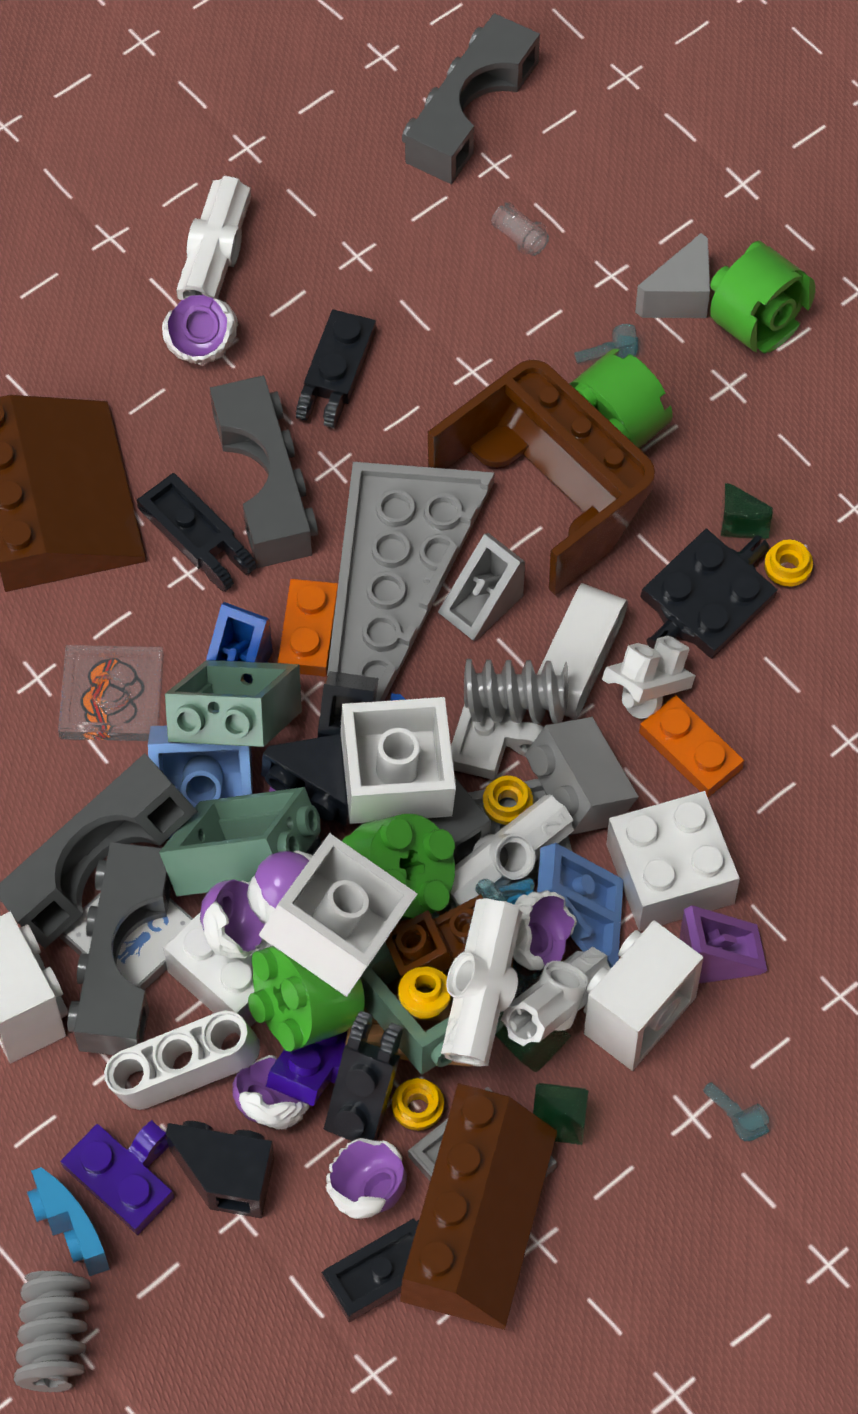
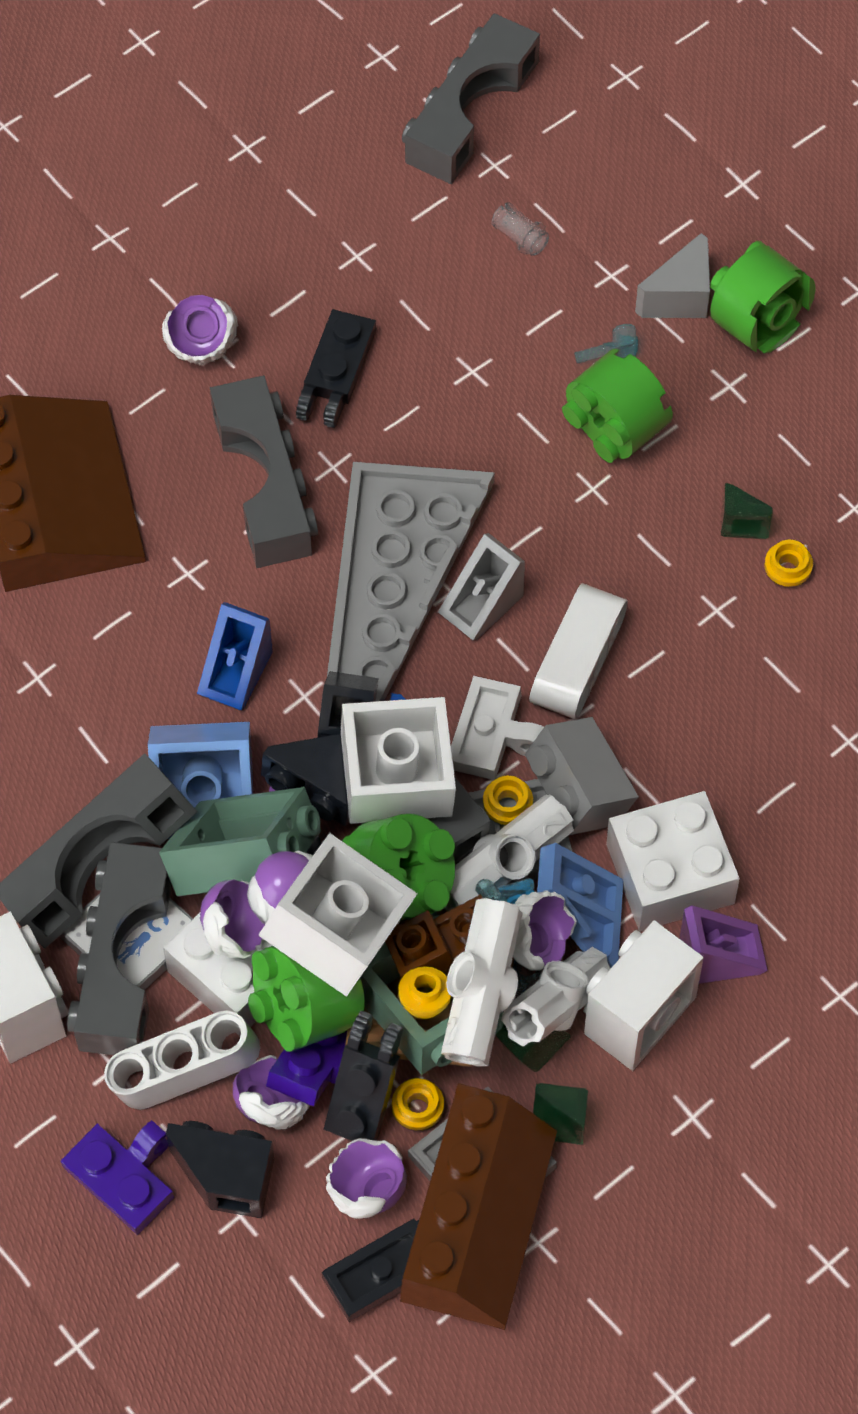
light grey piece [14,1271,91,1392] -> none
dark azure slope [27,1167,110,1277] -> none
clear tile [58,645,164,741] -> none
black hinge [136,473,257,592] -> none
sand green window [165,660,302,747] -> none
white piece [177,176,251,300] -> none
orange plate [278,579,338,677] -> none
reddish brown windscreen [428,360,655,595] -> none
light grey piece [464,659,568,724] -> none
white hips [602,636,696,719] -> none
orange plate [639,695,744,798] -> none
black plate [640,528,778,659] -> none
clear light blue hand [703,1082,769,1141] -> none

